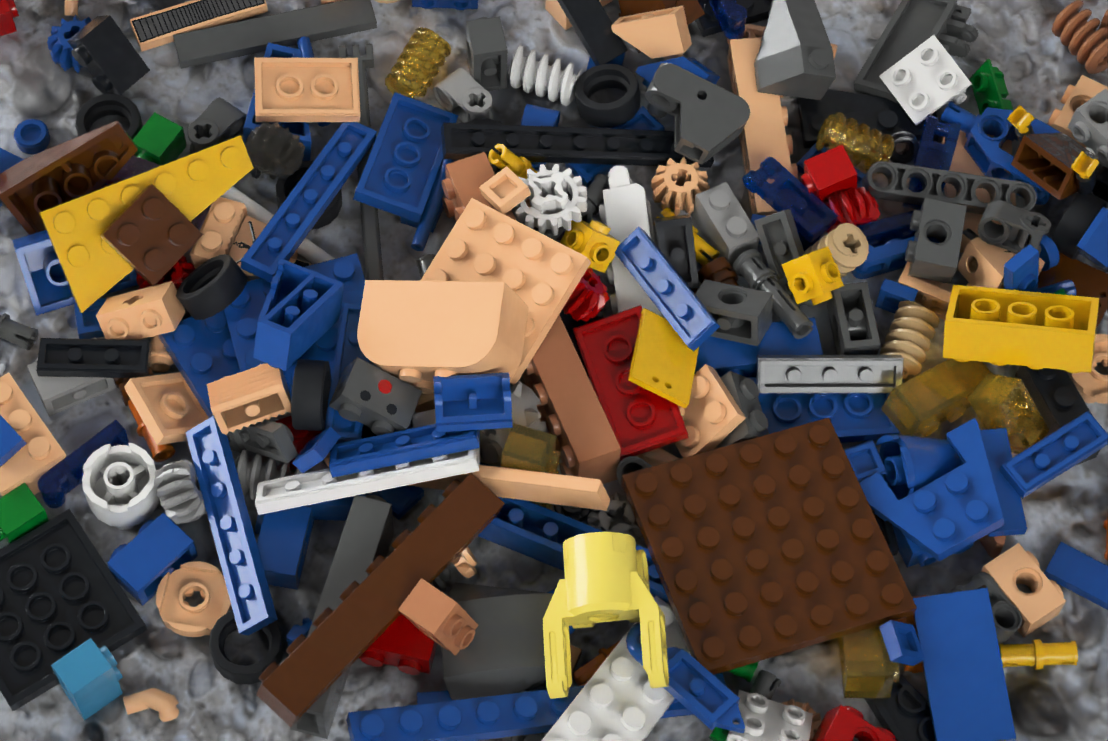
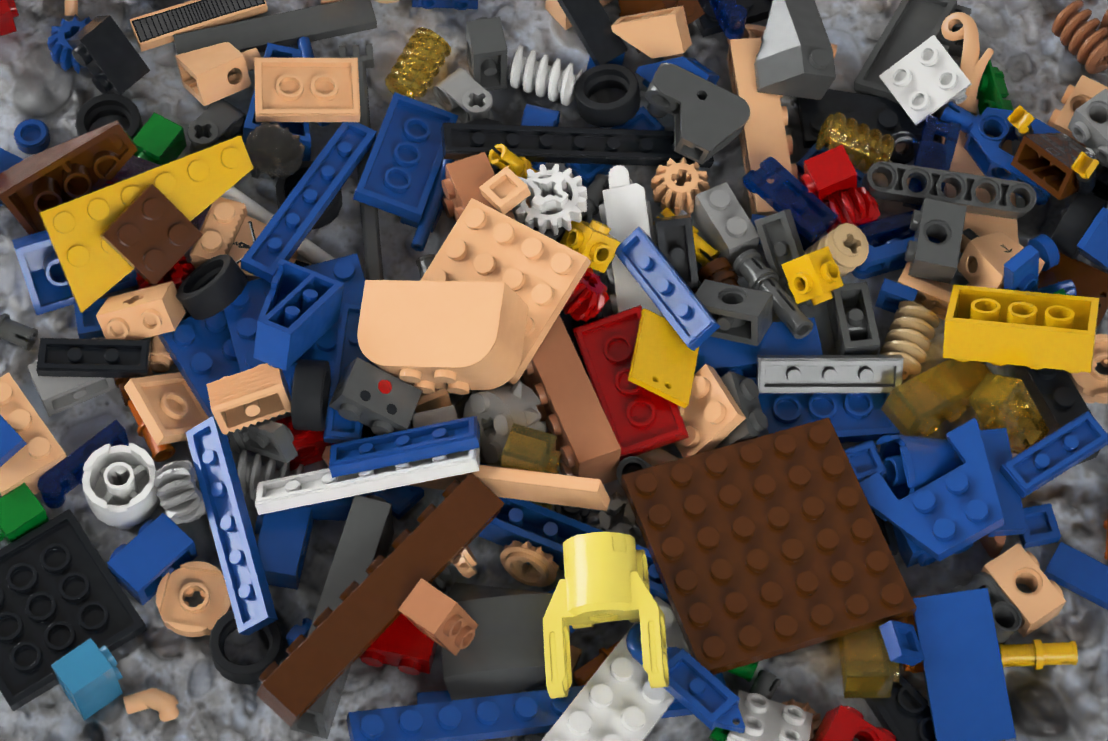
blue tile [292,426,341,473] -> none
blue hinge [433,372,513,432] -> none
dark grey piece [978,200,1051,255] -> none
none -> light nougat torso [175,42,261,106]
none -> light nougat gear [500,540,559,587]
none -> light nougat plant [941,12,994,116]
none -> blue plate [1019,503,1061,548]

